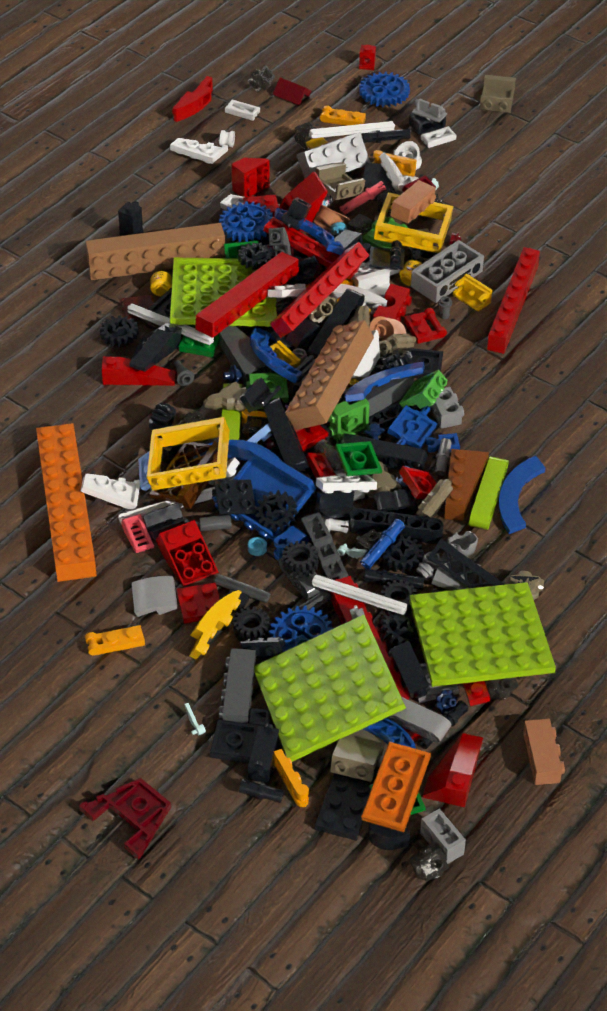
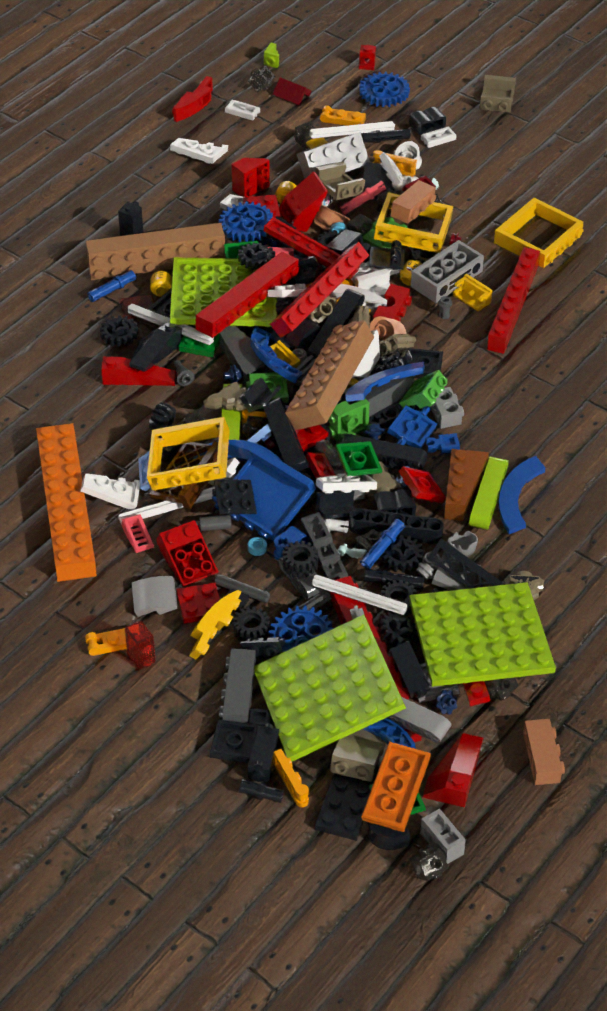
dark red wing [79,778,171,860] -> none
black panel [143,503,189,539] -> none
light aqua piece [185,703,206,735] -> none
white wheel [219,130,235,147] -> none
black gear [255,490,298,532] -> none
dark grey slope [269,227,291,256] -> none
blue tile [274,208,345,255] -> none
black brick [281,197,312,231] -> none
red plate [404,308,447,344] -> none
light grey hinge [412,99,447,122] -> none
dark tan rock [416,479,453,518] -> none
black pin [417,700,469,749] -> none
light grey axle [434,438,451,476] -> none
none -> blue pin [87,270,136,302]
none -> clear red brick [125,621,156,669]
none -> lime bracket [264,43,279,68]
none -> yellow head [275,181,296,204]
none -> yellow window [494,198,584,268]

